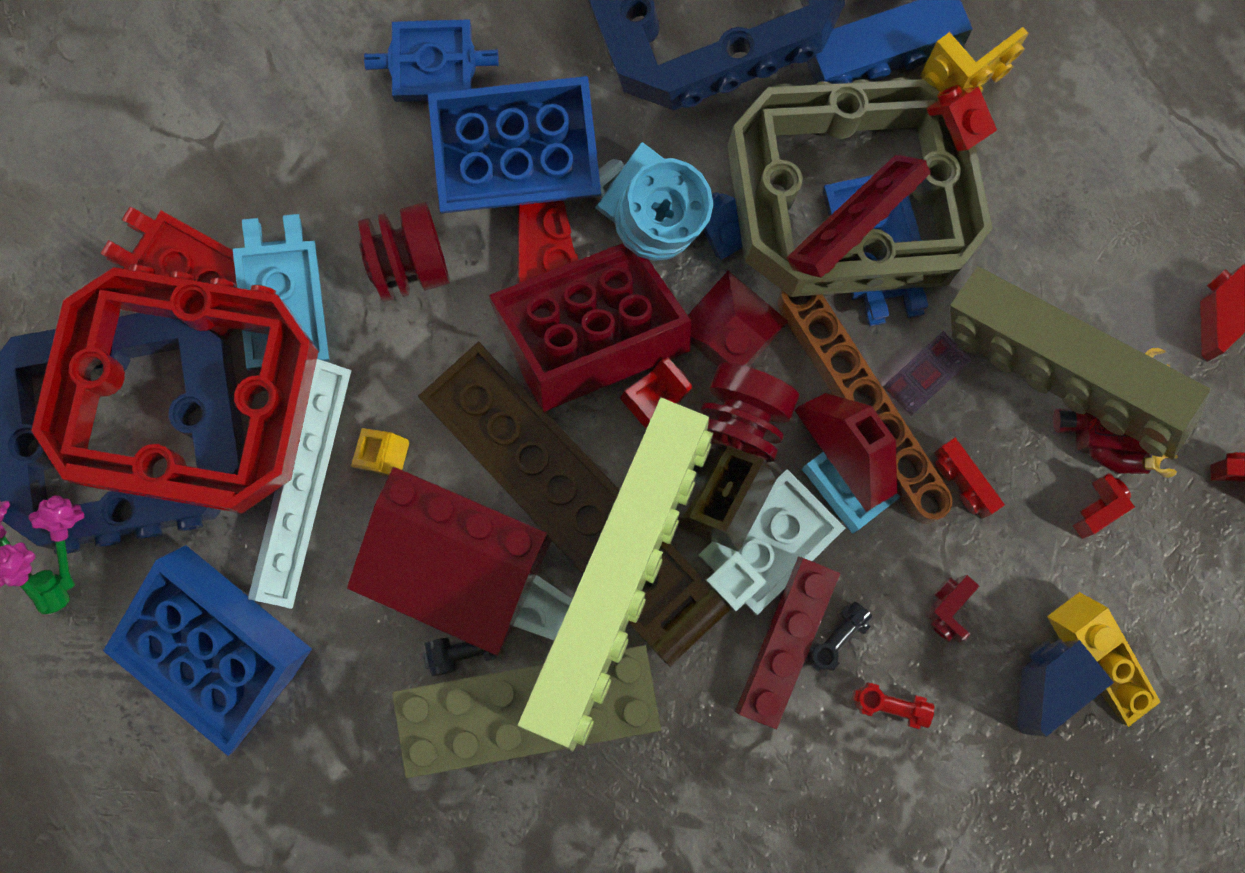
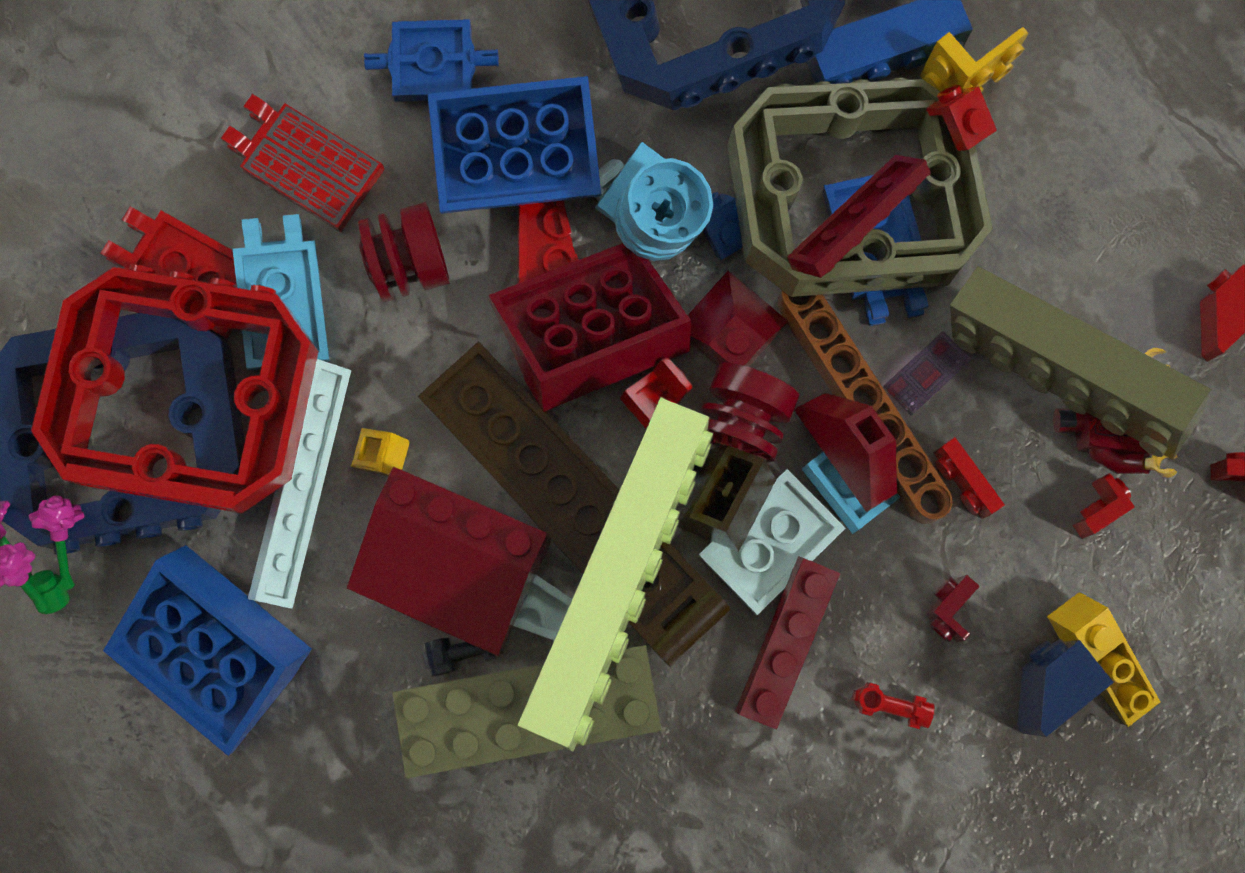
light aqua plate [706,551,766,612] -> none
black bar [808,601,874,672] -> none
none -> red tile [221,94,385,233]

